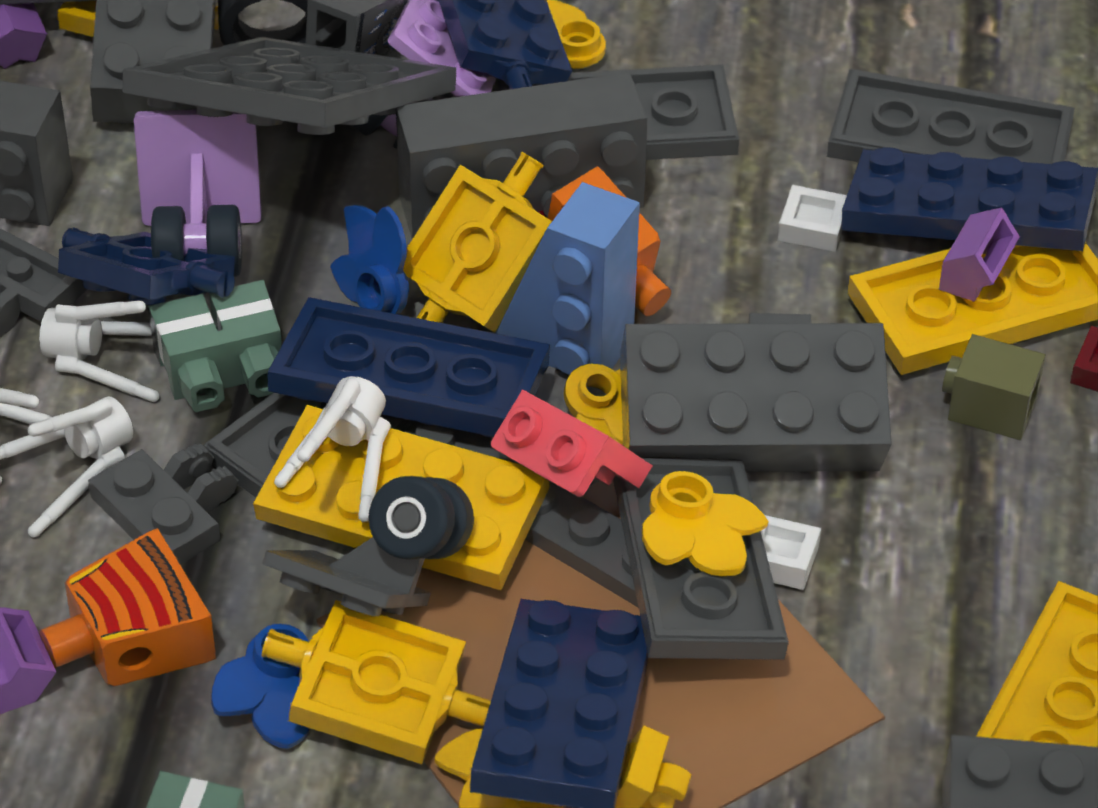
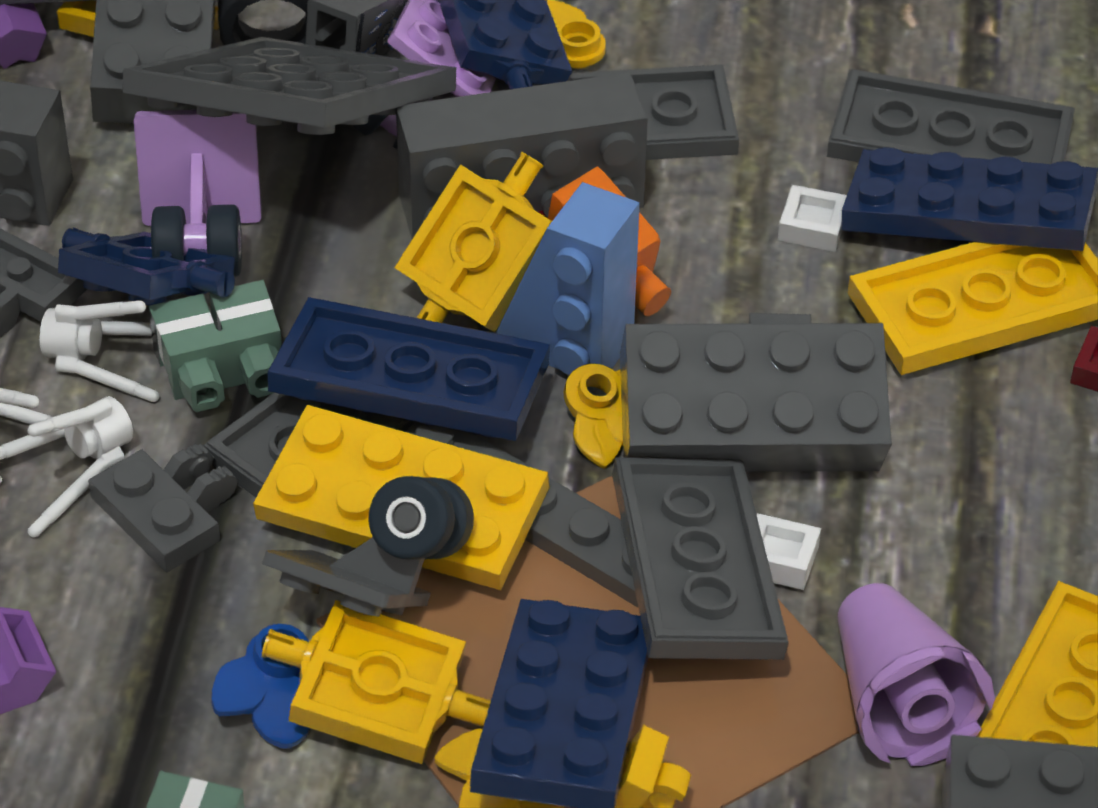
orange torso [40,528,216,686] -> none
white plant [274,376,391,523] -> none
blue plate [330,205,409,315] -> none
coral bracket [491,389,653,497] -> none
yellow plate [641,471,769,576] -> none
medium lavender piece [939,207,1020,302] -> none
olive brick [942,334,1046,440] -> none
none -> lavender cone [838,583,995,766]

